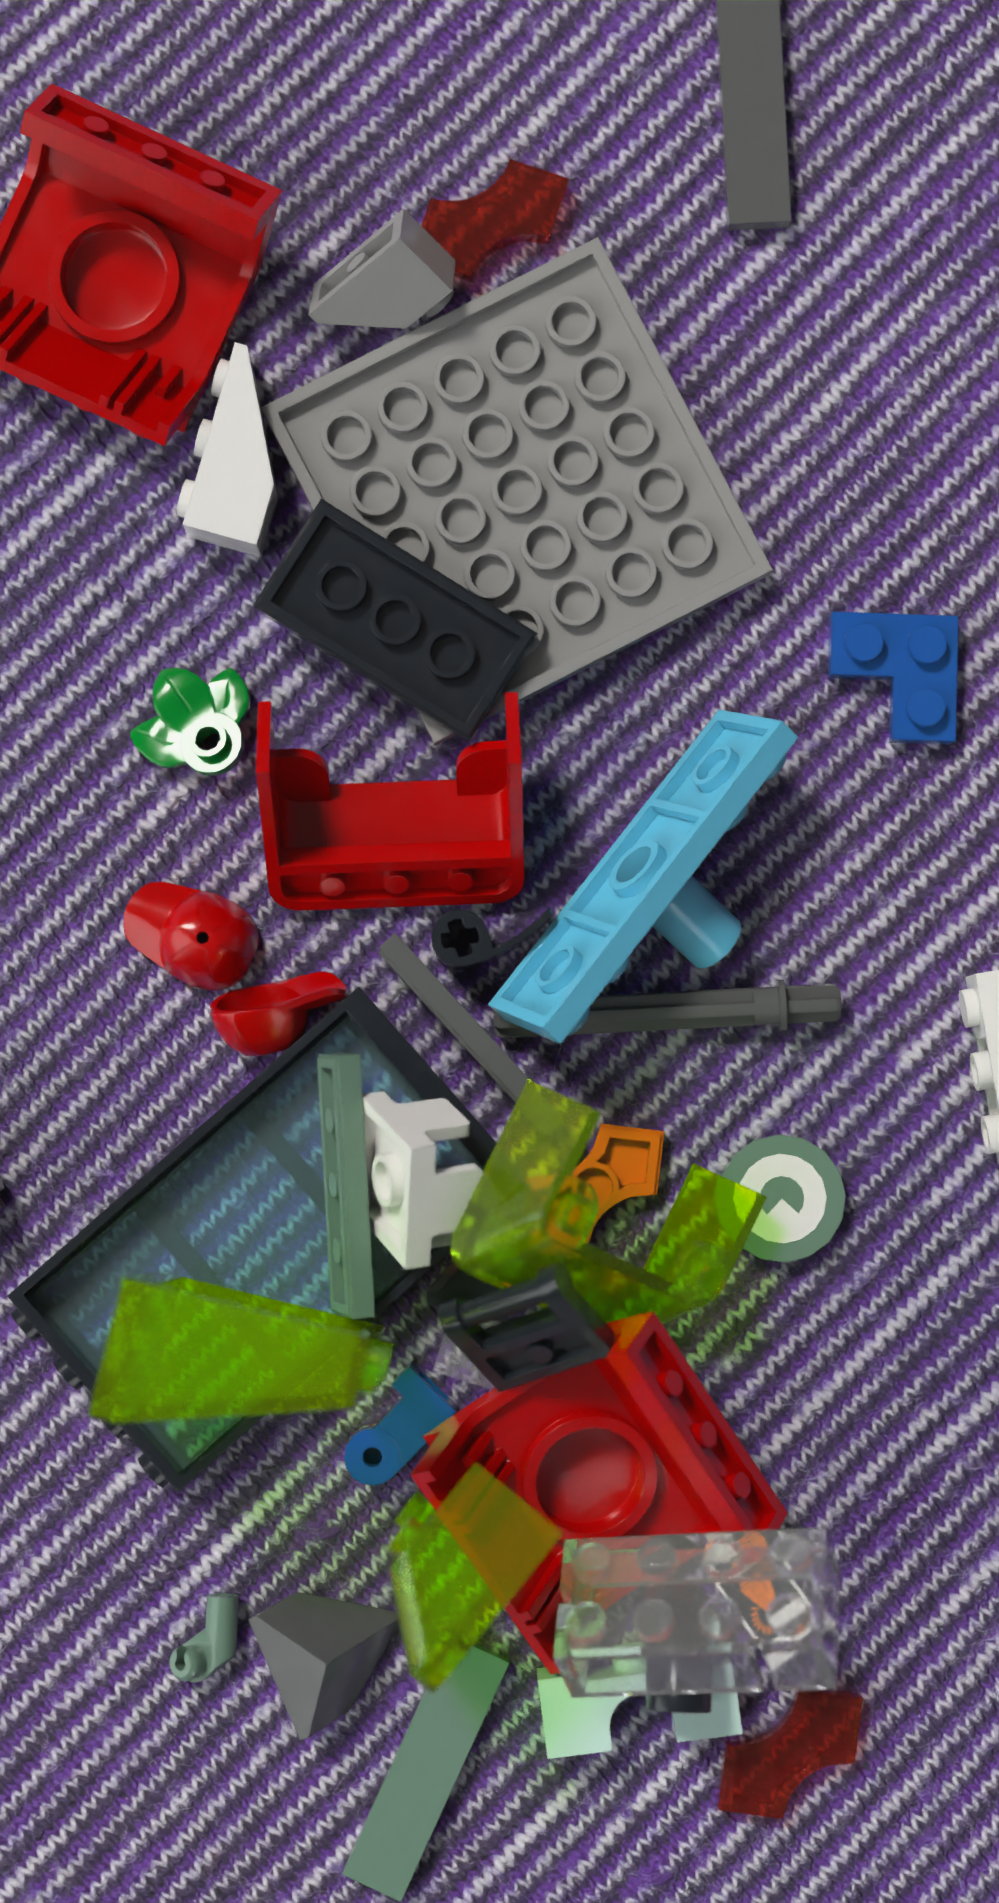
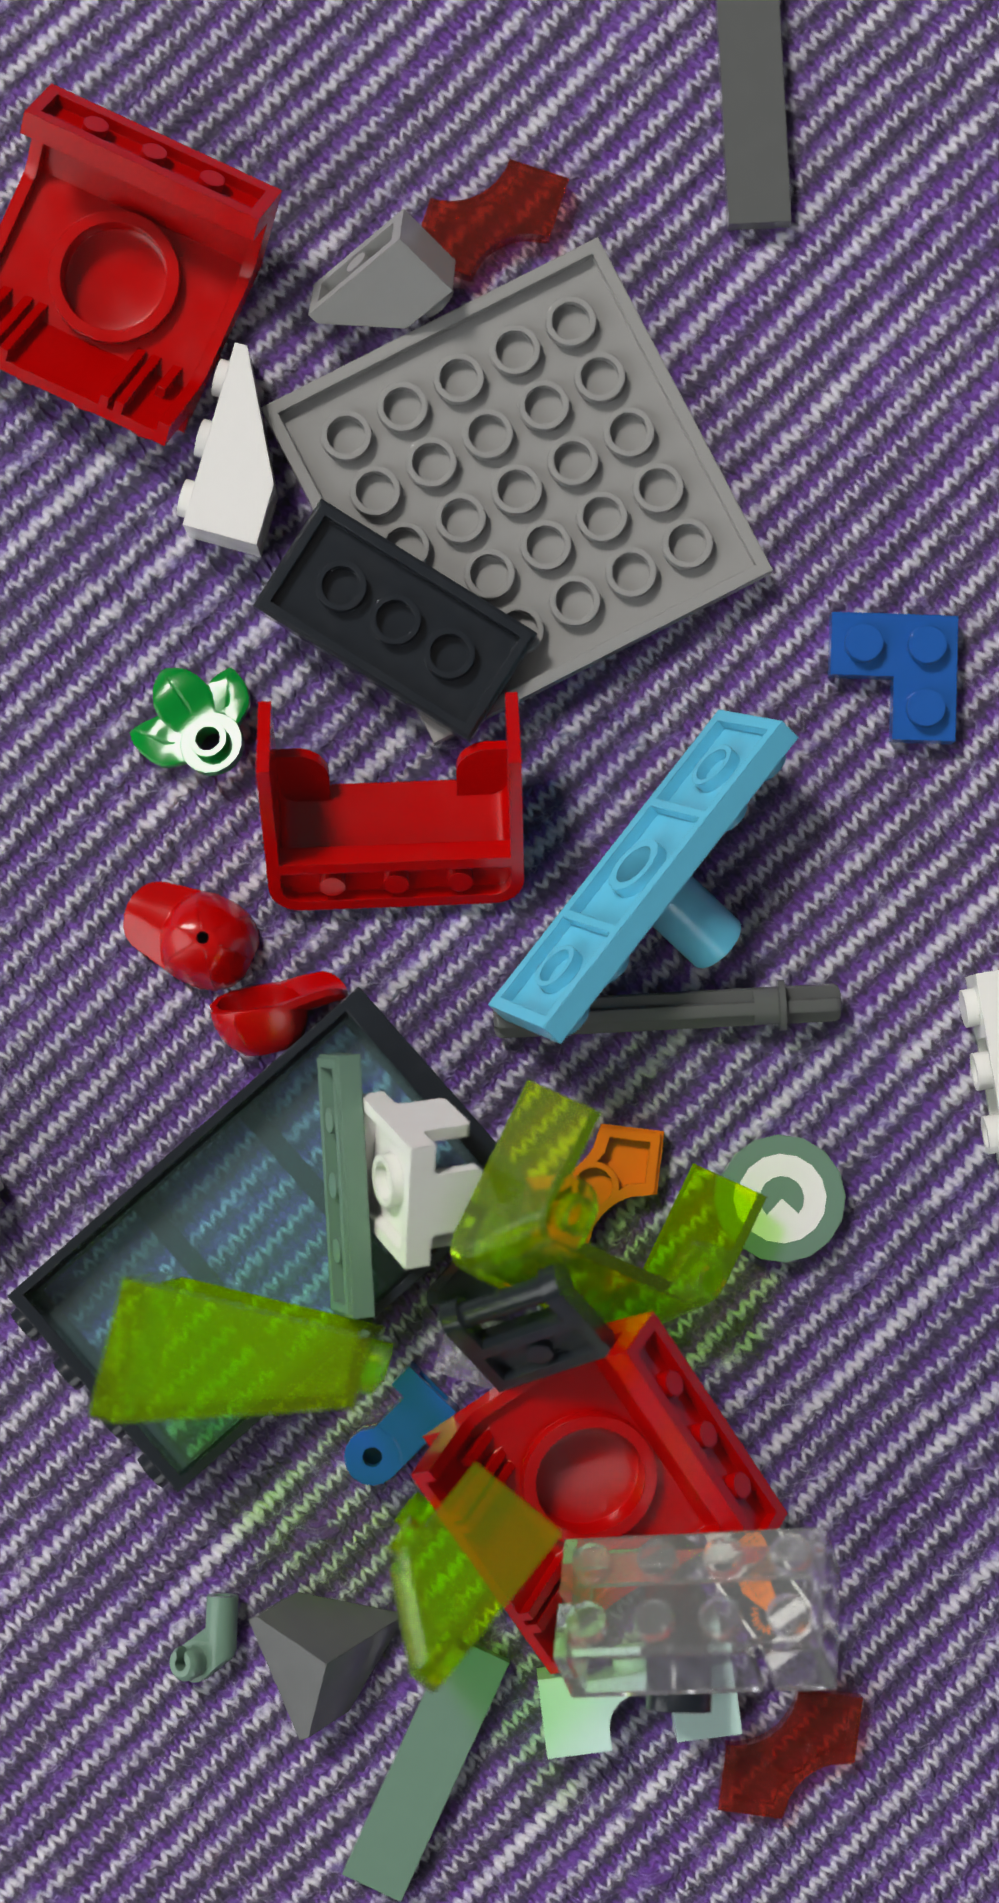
dark grey tile [378,933,569,1138] -> none
black panel [431,907,553,970] -> none

